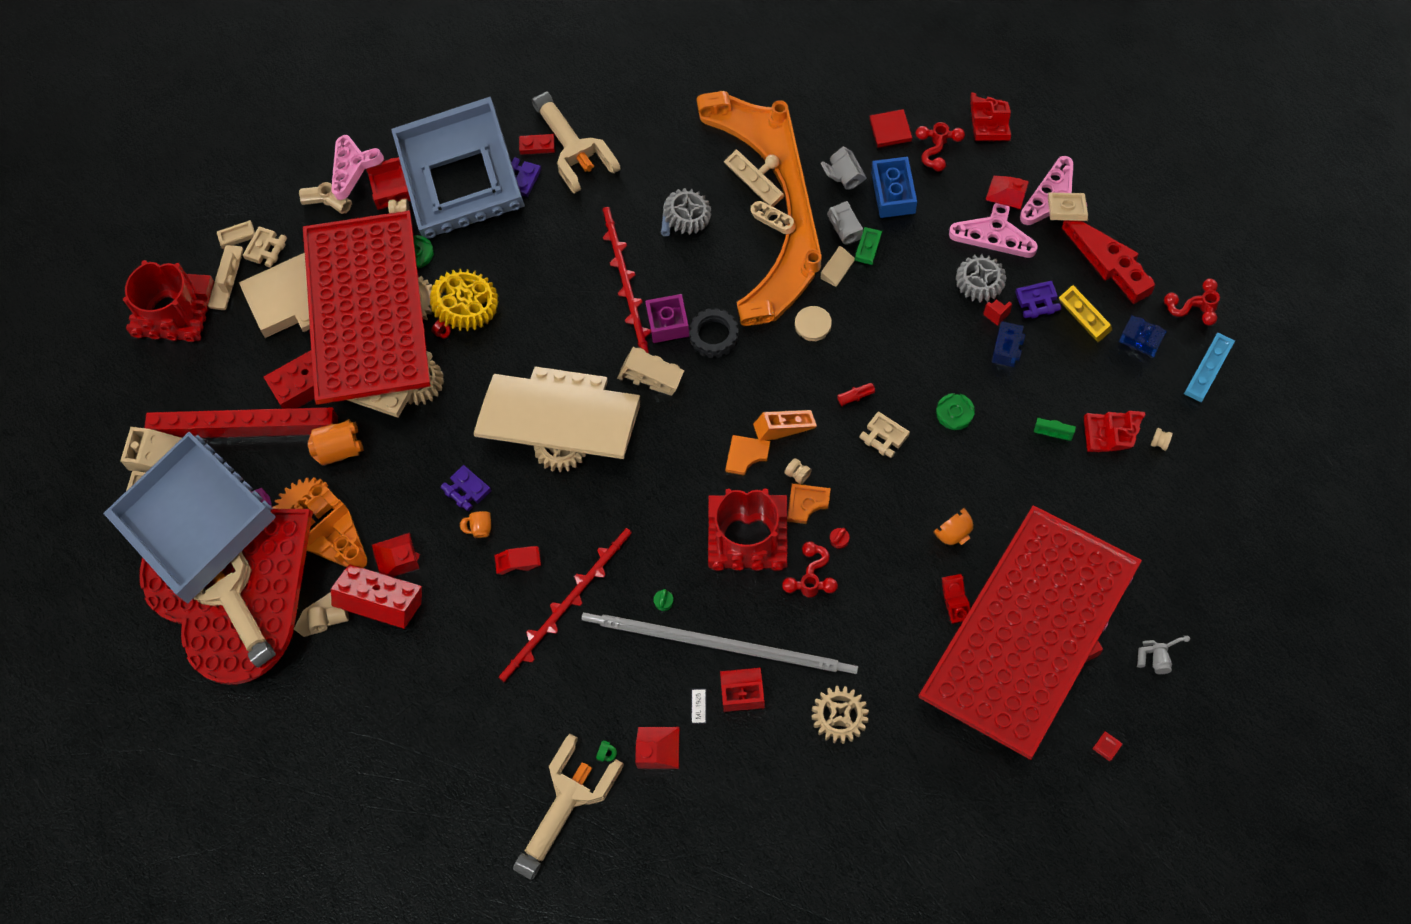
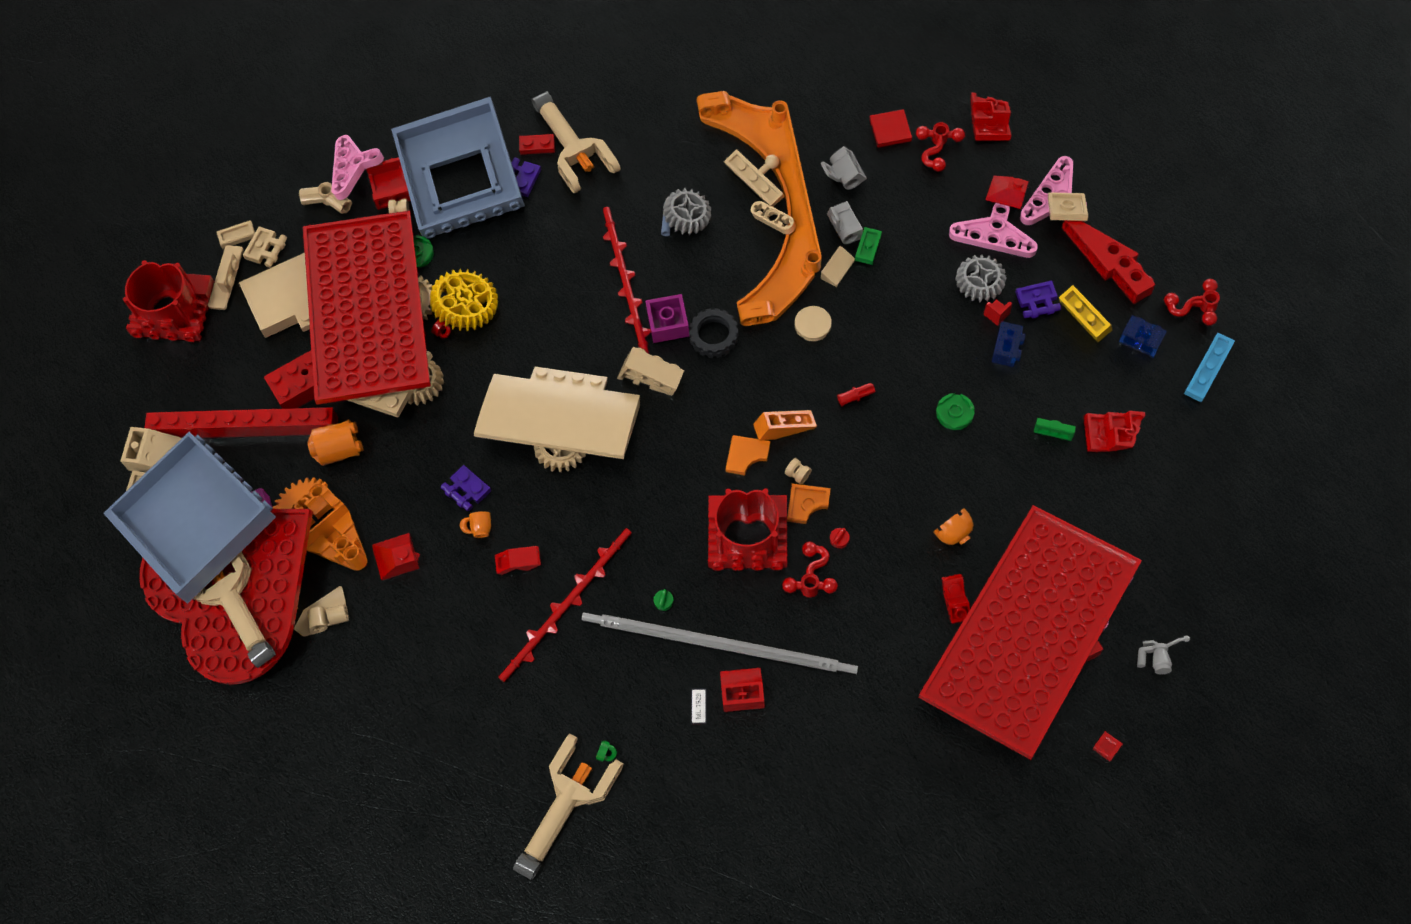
red brick [331,564,422,629] -> none
red slope [636,727,679,769] -> none
tan gear [812,686,869,744] -> none
tan plate [859,411,910,458] -> none
blue brick [871,157,917,218] -> none
tan wheel [1151,428,1173,451] -> none

